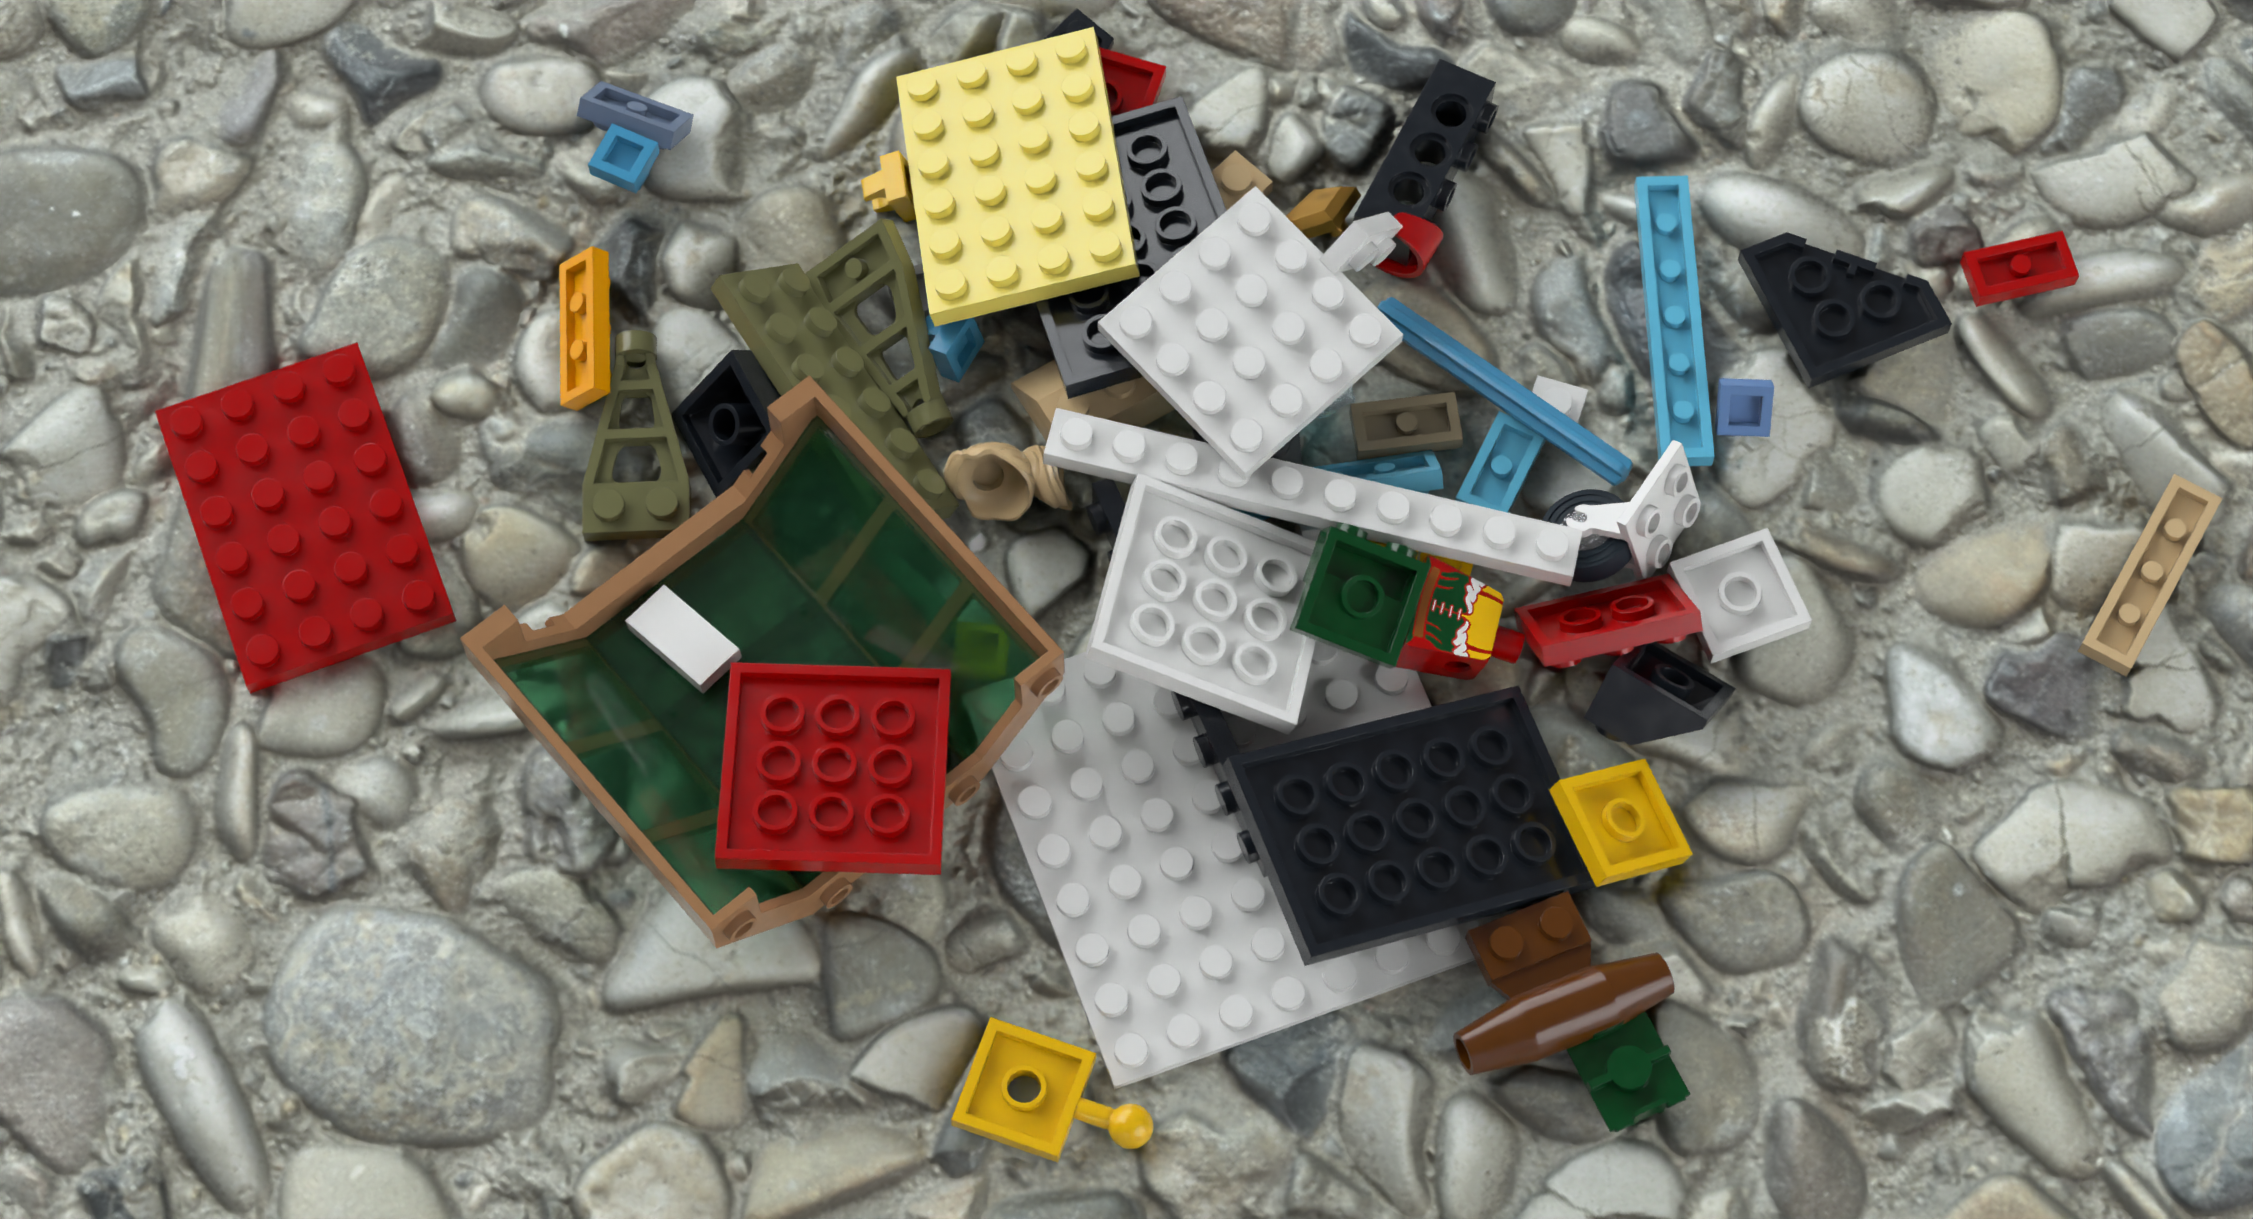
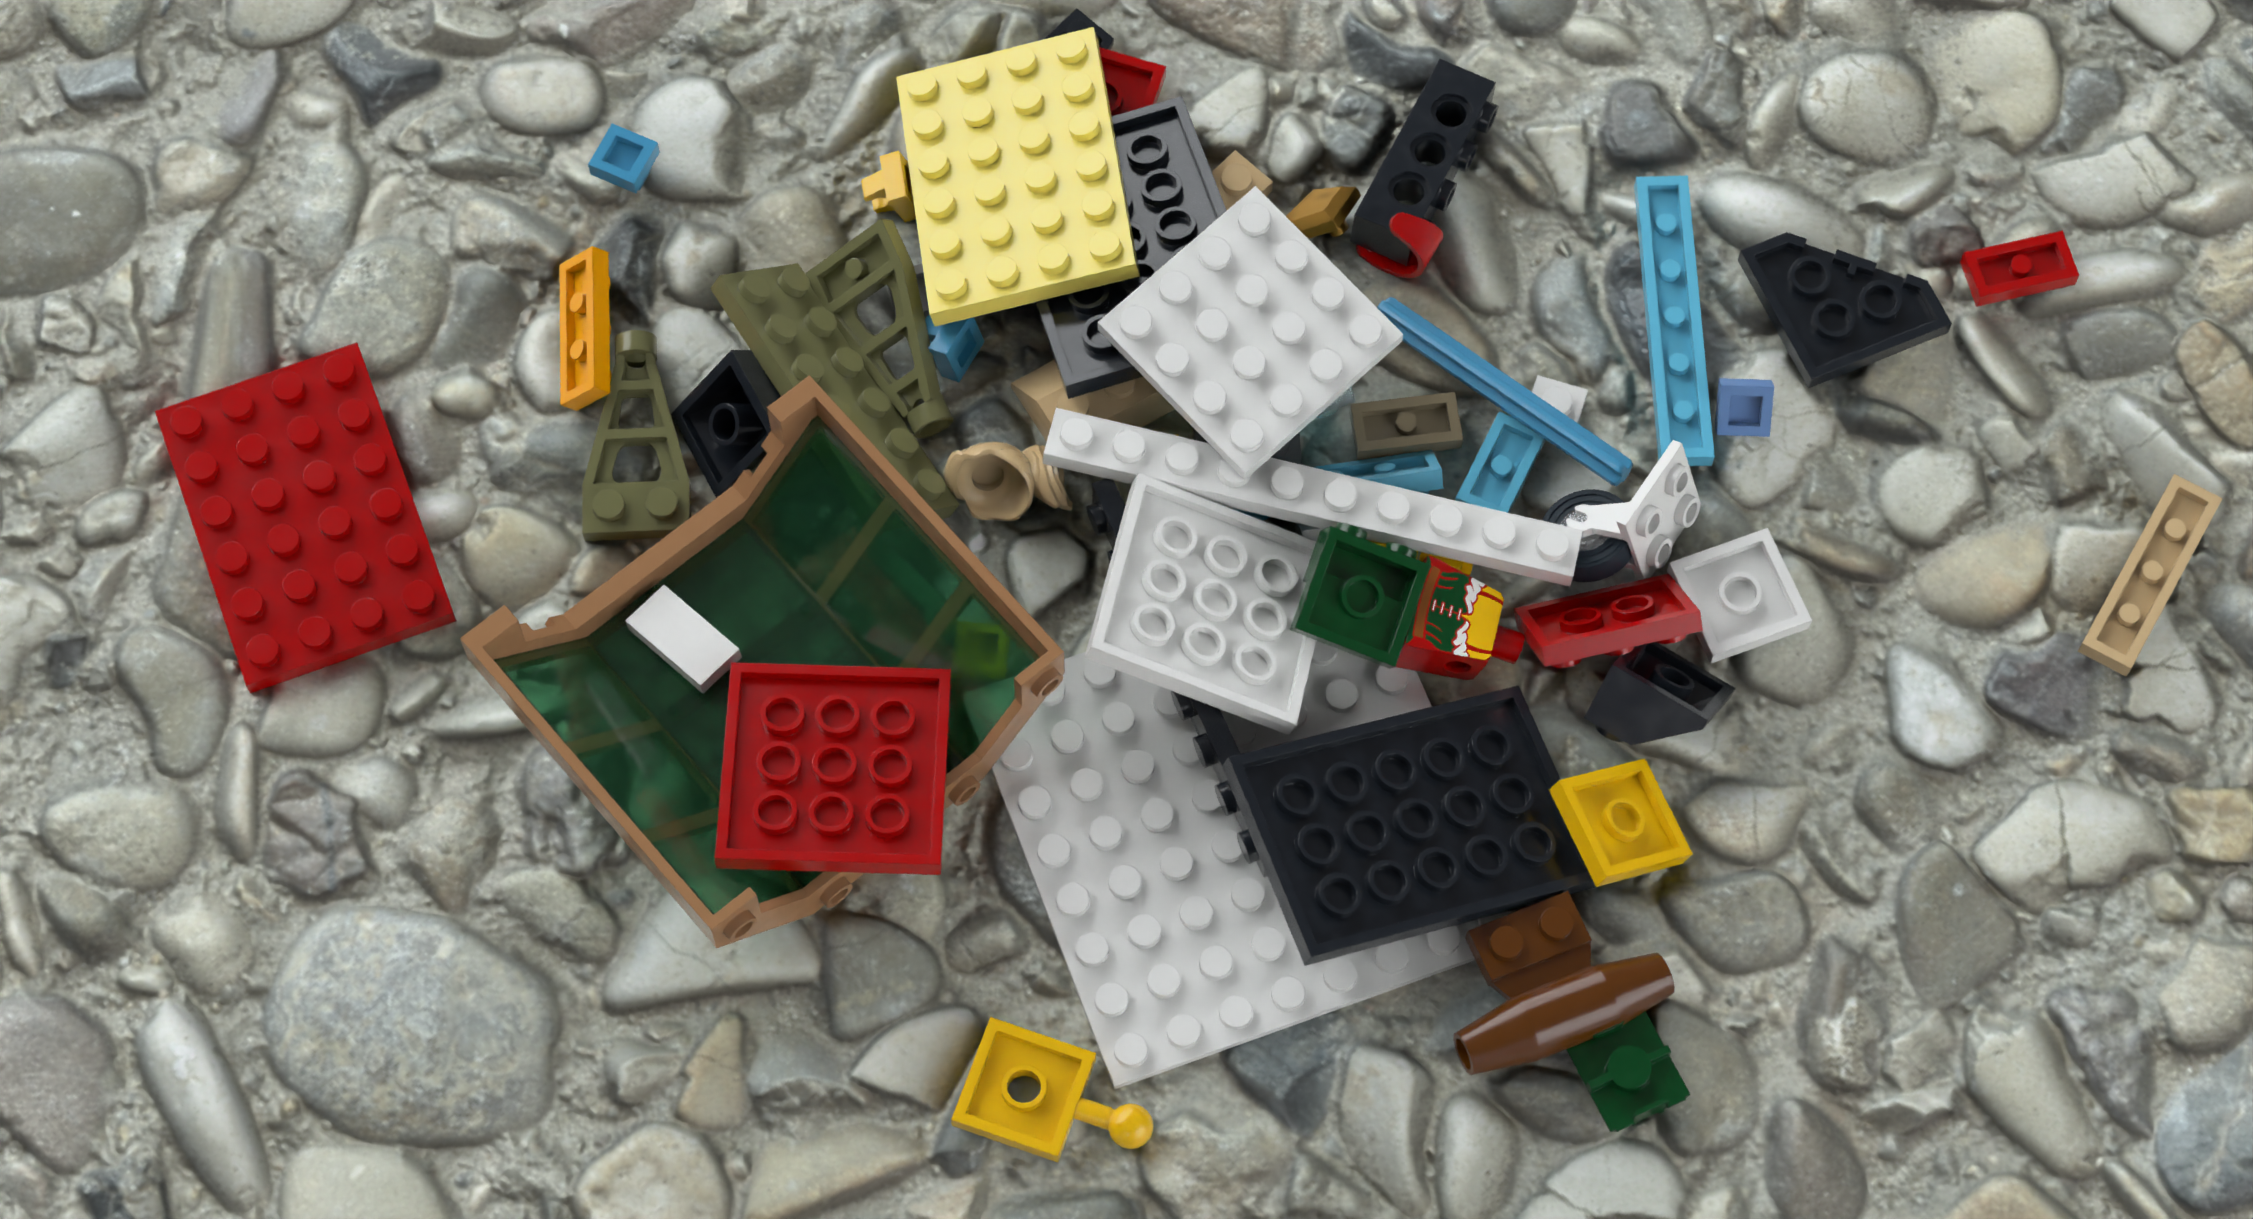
sand blue plate [577,81,694,150] -> none
white plate [1319,212,1403,274] -> none

